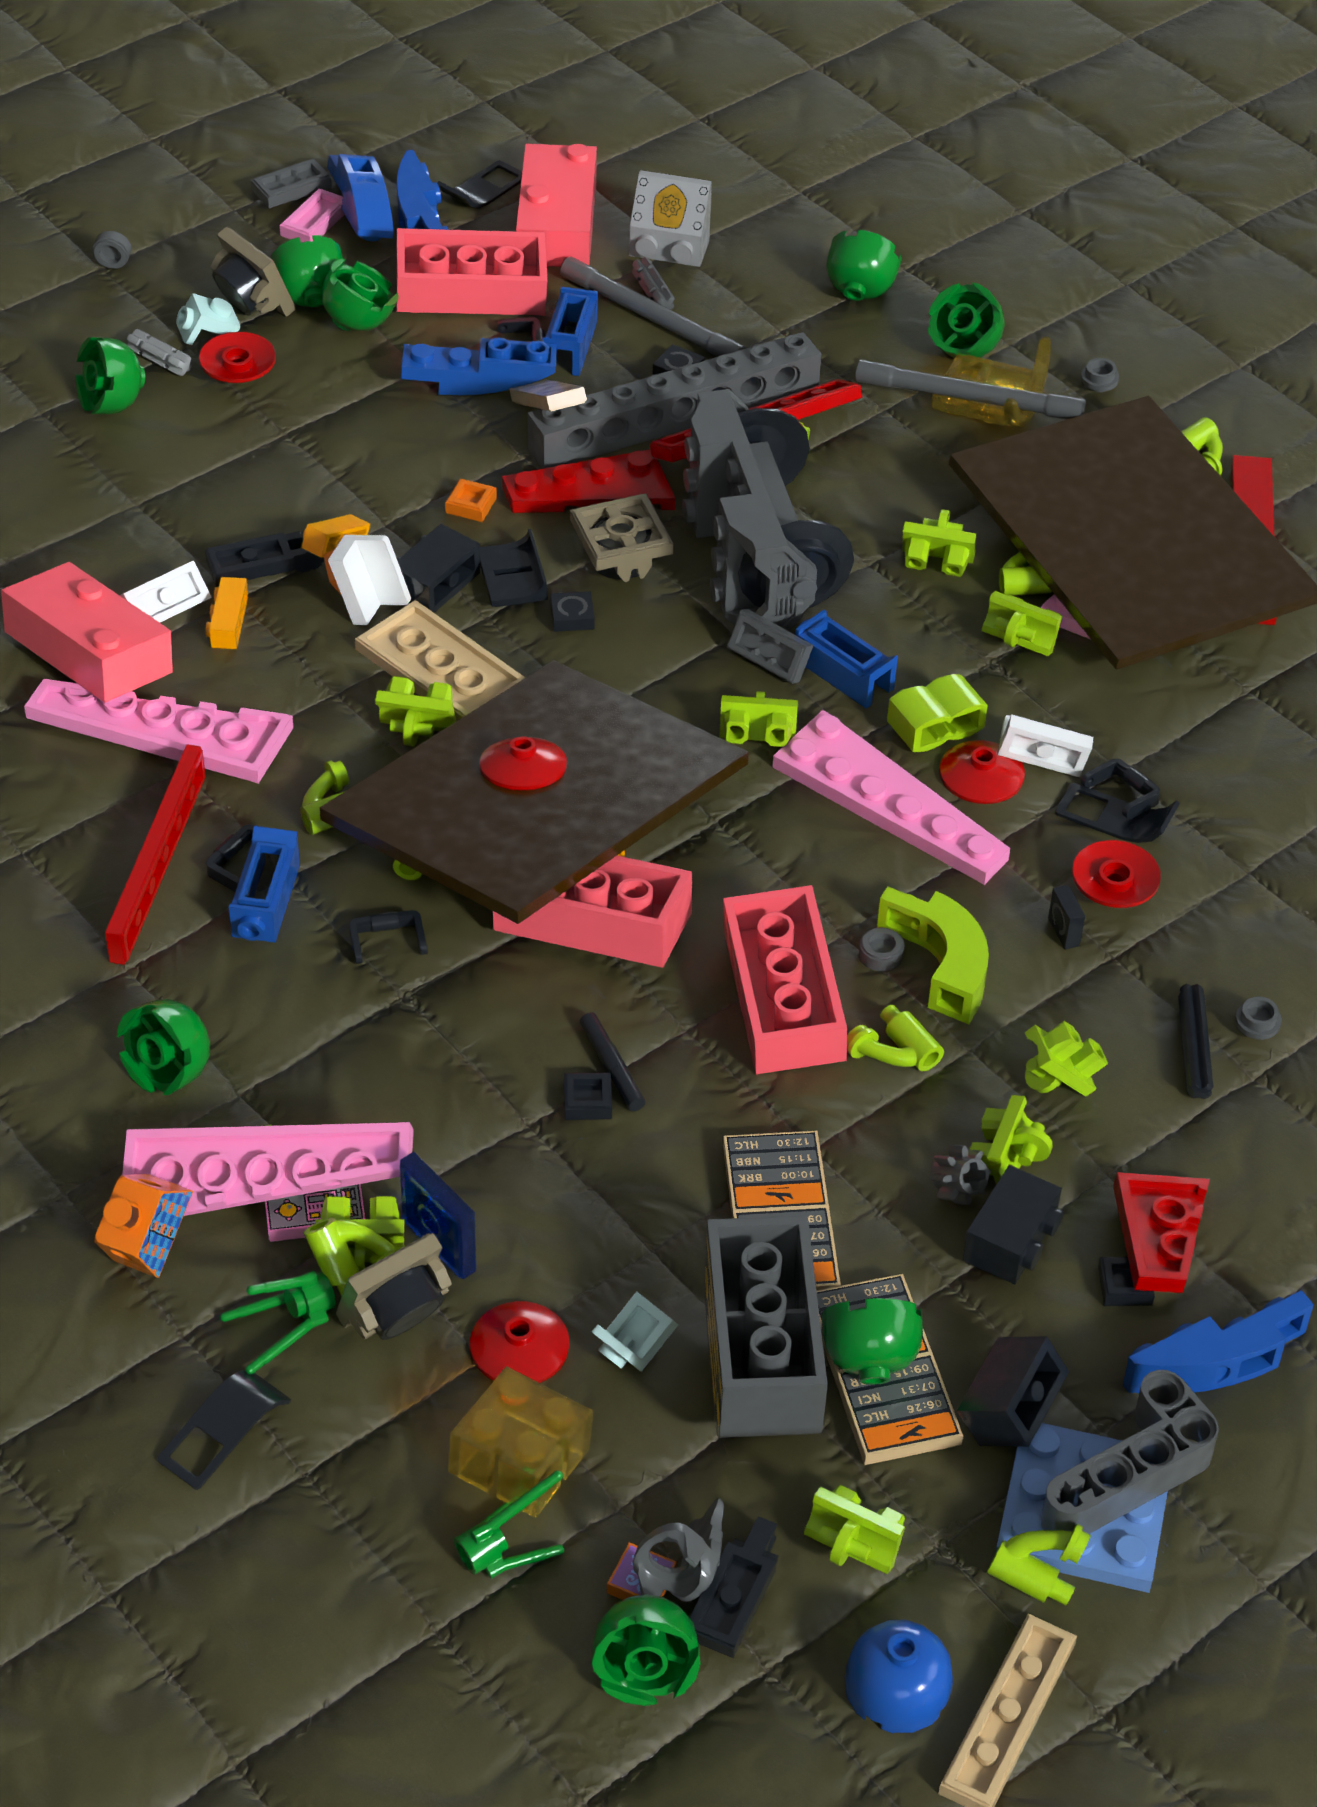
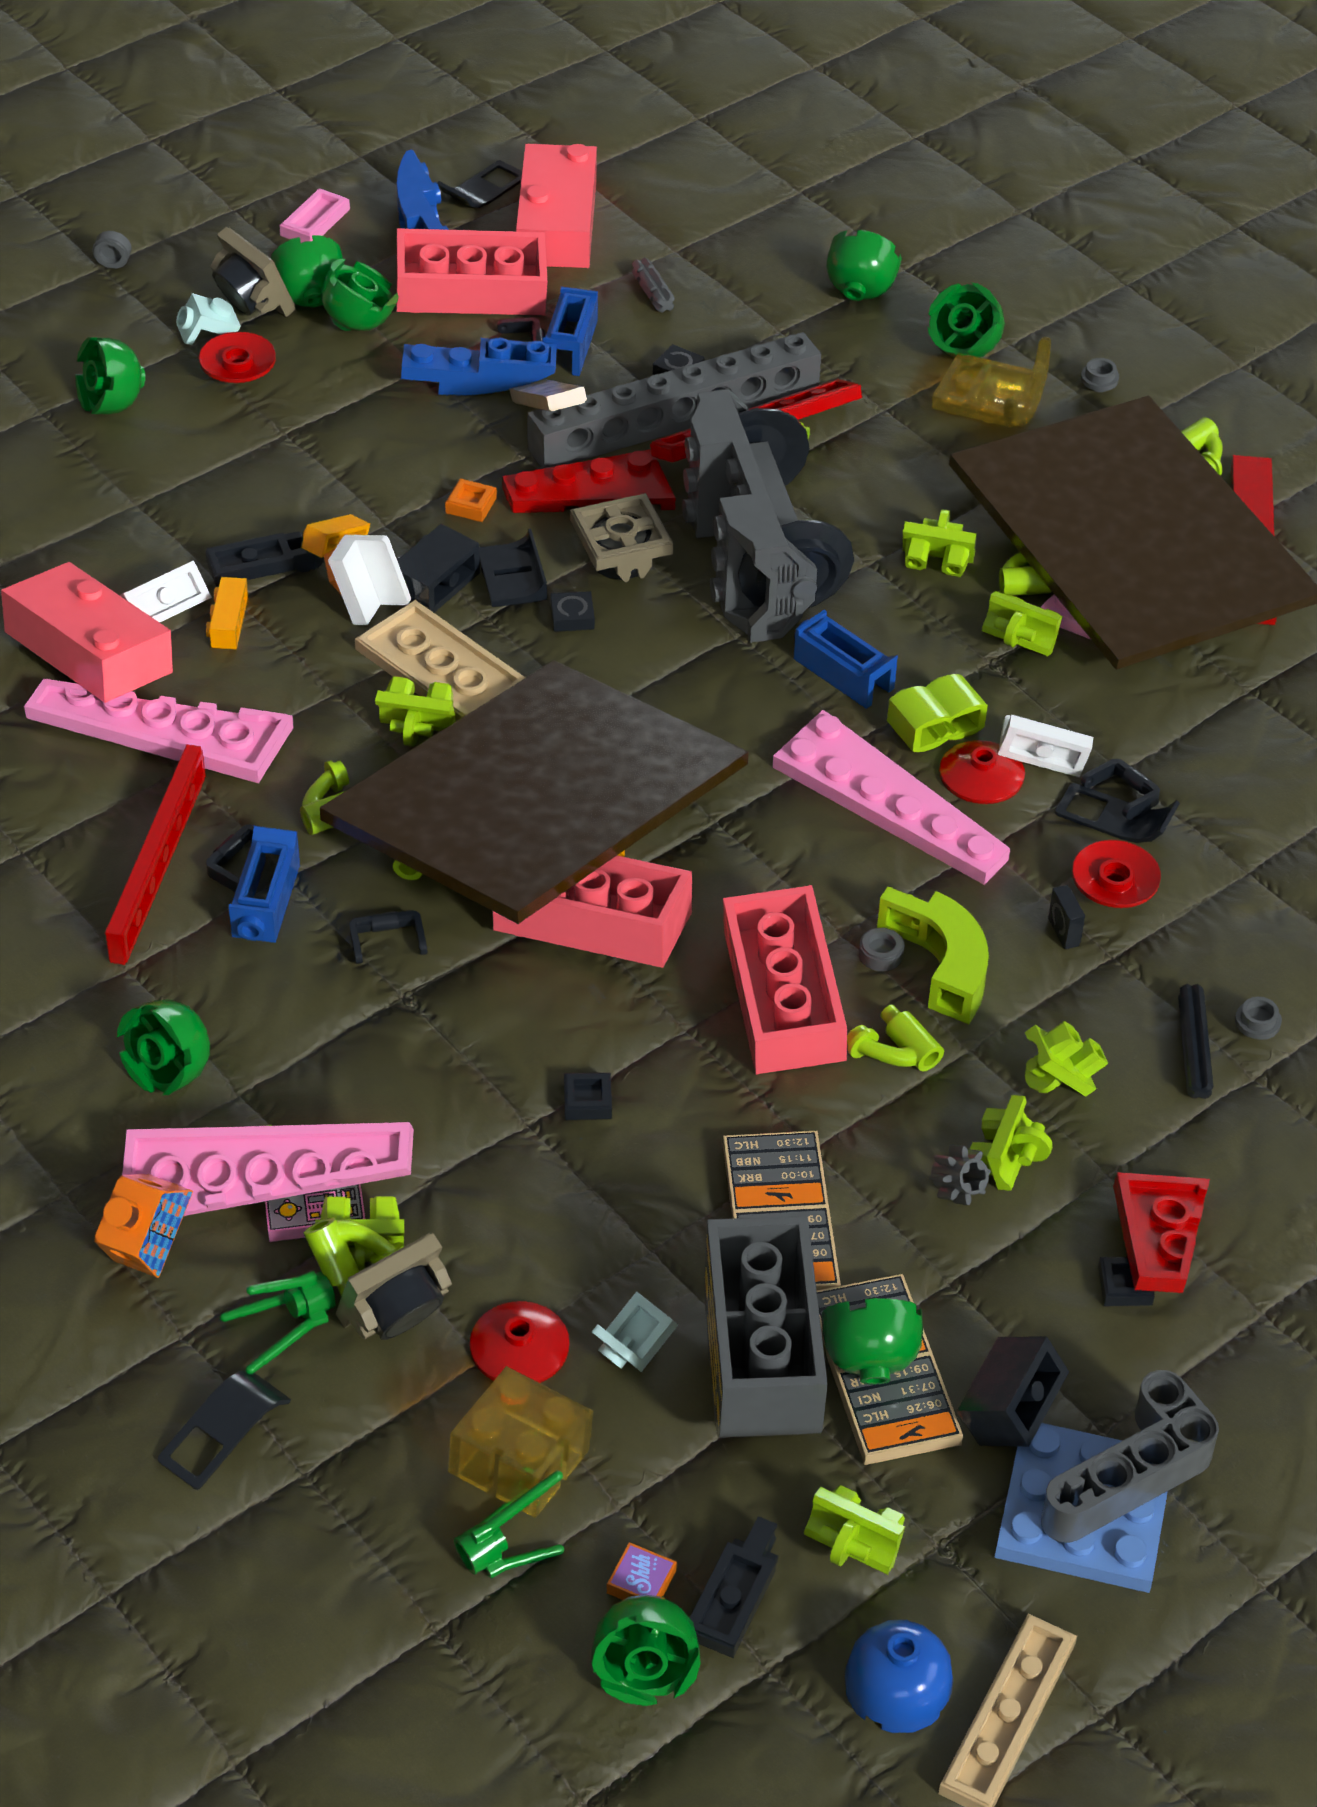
light grey axle [127,329,192,376] -> none
dark grey plate [251,159,332,209] -> none
blue slope [327,154,394,241] -> none
clear blue tile [400,1151,476,1279] -> none
red dish [480,737,567,791] -> none
dark grey piece [560,256,747,357] -> none
black piece [580,1012,646,1111] -> none
light grey slope [629,170,712,267] -> none
dark grey hair [633,1498,724,1602] -> none
lime hips [719,691,798,747] -> none
dark grey plate [727,609,814,684] -> none
dark grey piece [856,359,1085,420] -> none
black brick [962,1164,1064,1285] -> none
lime plant [987,1524,1091,1606] -> none
blue slope [1123,1290,1314,1393] -> none

